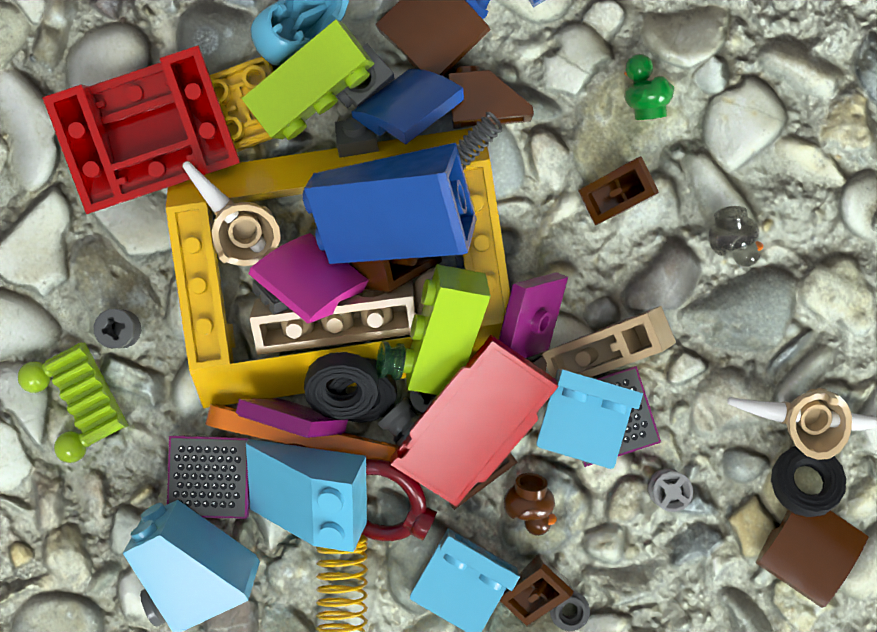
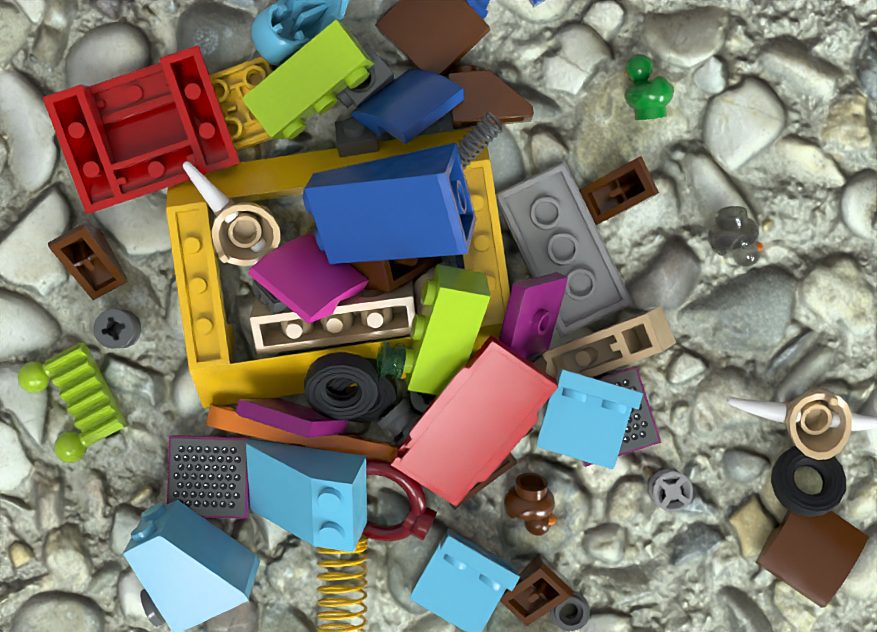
none -> reddish brown slope [48,223,128,300]
none -> light grey tile [495,161,633,338]

